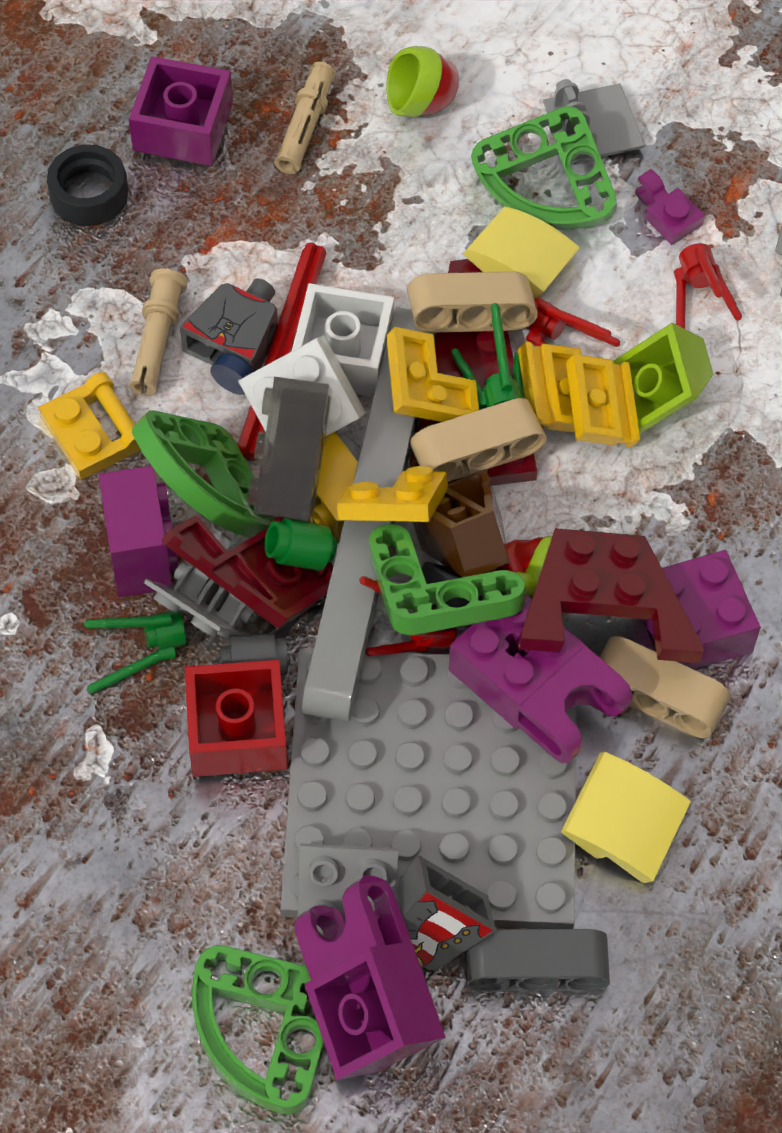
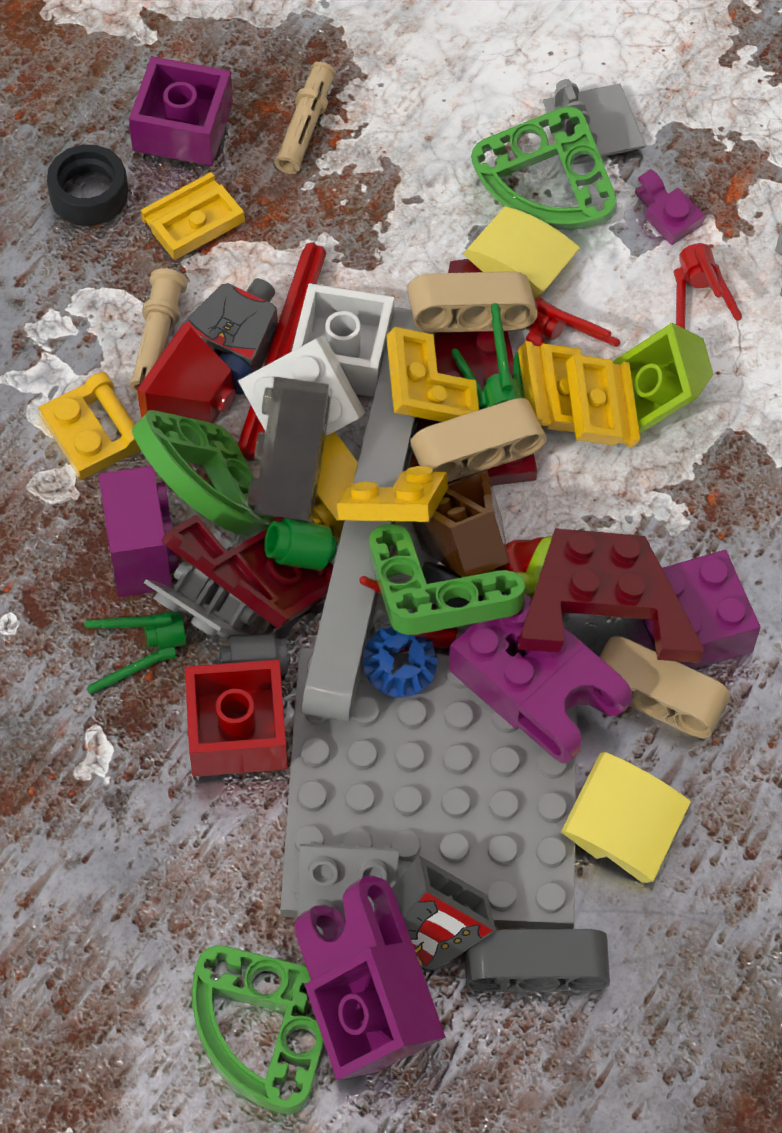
lime piece [386,46,460,117] -> none
none -> red slope [137,324,236,423]
none -> yellow plate [140,172,245,261]
none -> blue gear [363,627,438,698]

